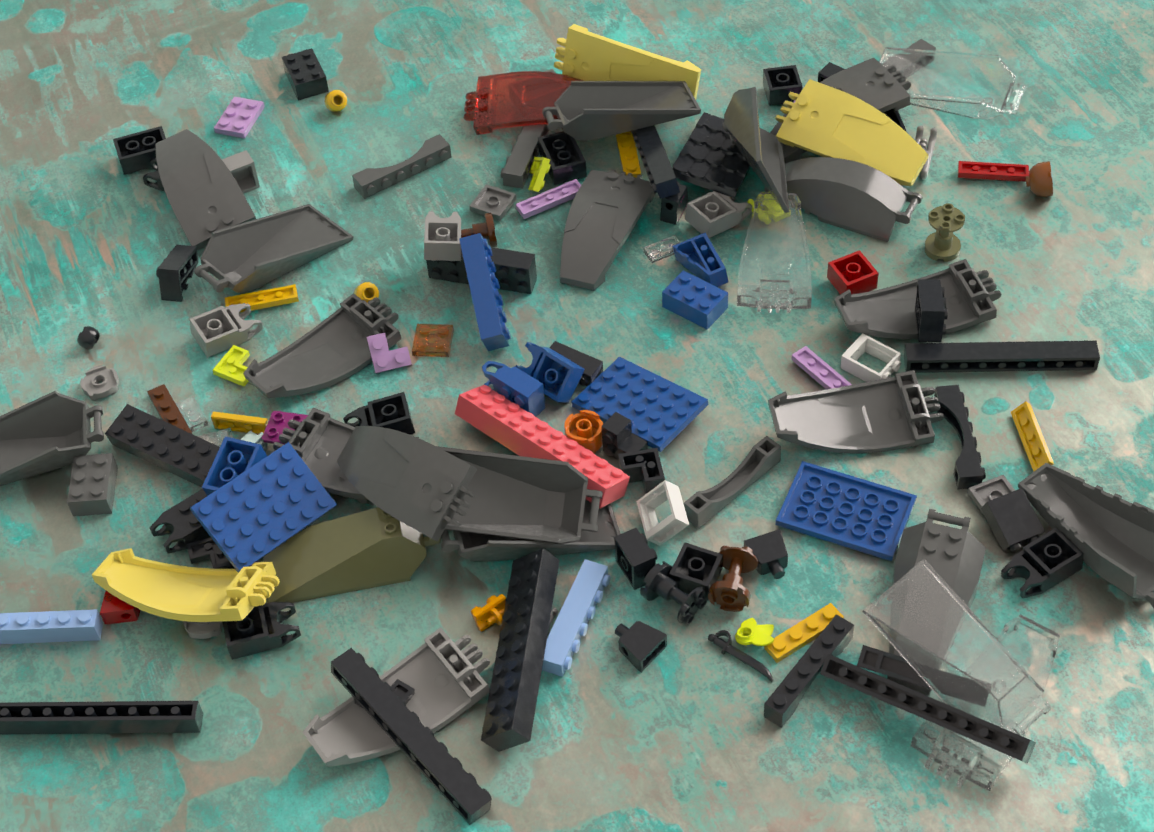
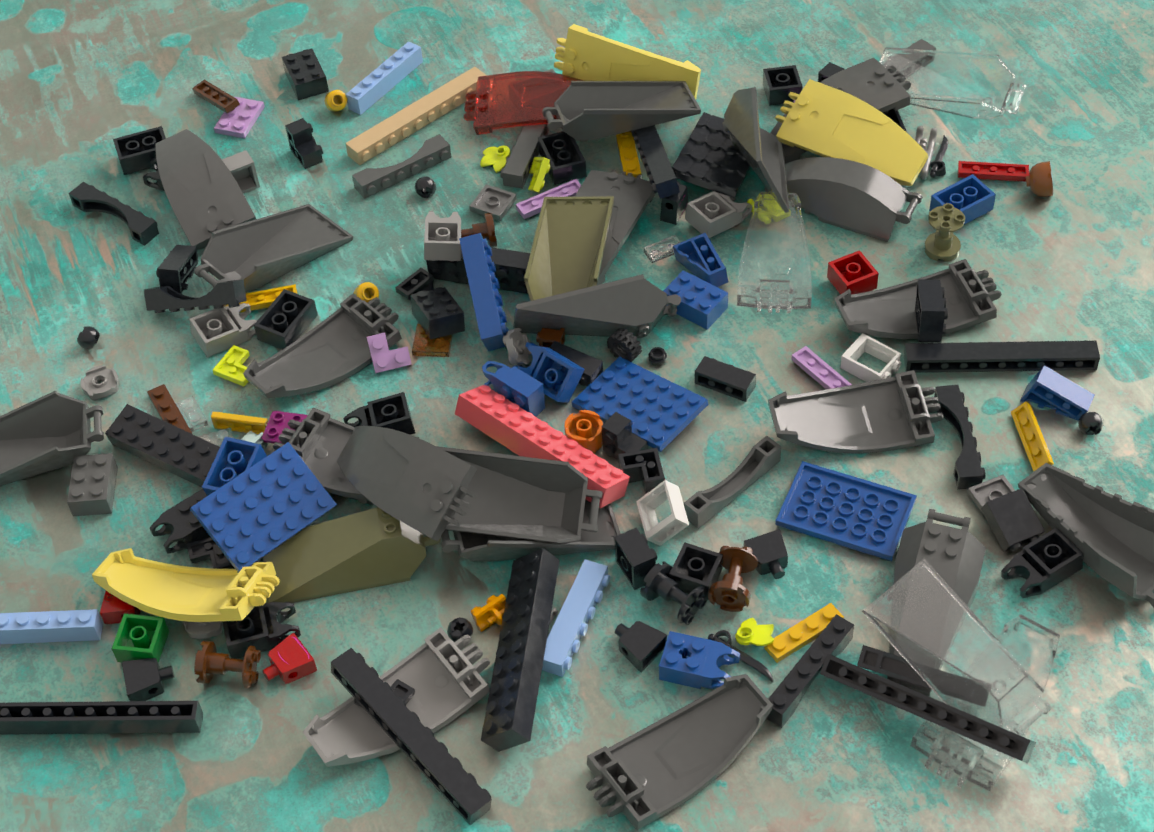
none -> black arch [69,182,159,246]
none -> green brick [111,613,169,663]
none -> black torso [122,658,175,701]
none -> black arch [144,279,247,313]
none -> reddish brown plate [192,79,240,113]
none -> reddish brown piece [194,641,261,688]
none -> black brick [254,289,318,350]
none -> red torso [262,632,317,684]
none -> black brick [285,118,323,169]
none -> tan brick [345,67,489,165]
none -> light blue brick [346,41,423,115]
none -> black slope [395,268,434,300]
none -> black brick [411,287,465,339]
none -> black piece [415,176,436,198]
none -> black piece [447,617,473,642]
none -> neon yellow plate [480,145,511,173]
none -> light grey plate [503,328,531,366]
none -> dark grey windscreen [513,274,681,338]
none -> olive windscreen [524,196,614,301]
none -> reddish brown brick [536,328,566,348]
none -> dark grey windscreen [586,674,773,830]
none -> black tyre [607,328,642,362]
none -> black plate [648,347,667,365]
none -> blue brick [659,631,740,689]
none -> black brick [695,356,756,402]
none -> blue brick [929,174,996,224]
none -> black sword [930,135,948,178]
none -> blue wedge [1020,365,1095,421]
none -> black piece [1078,412,1104,435]

